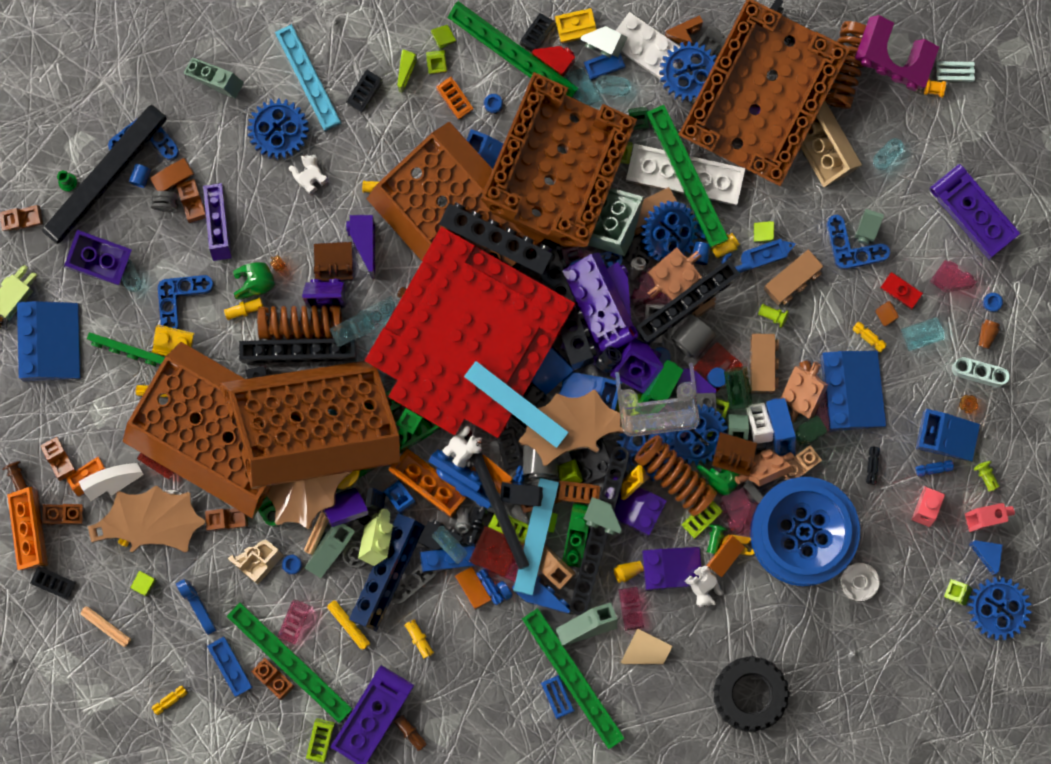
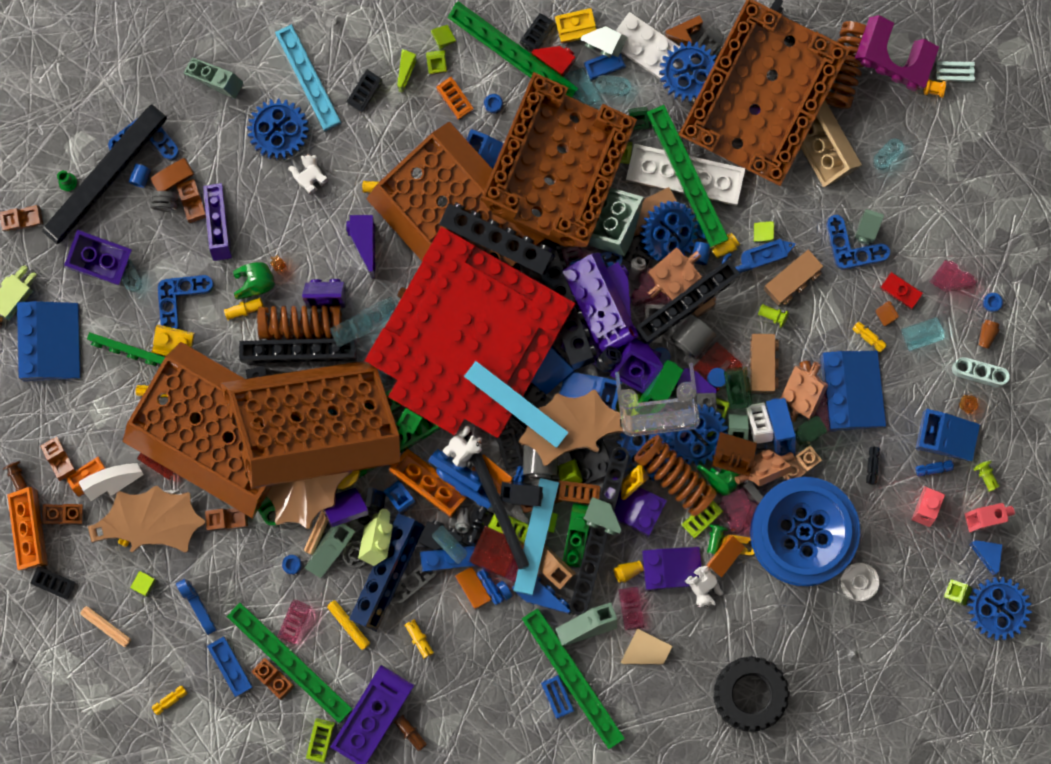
tan slope [228,539,283,585] -> none
reddish brown hinge [314,242,353,281] -> none
dark purple hinge [929,164,1020,260] -> none

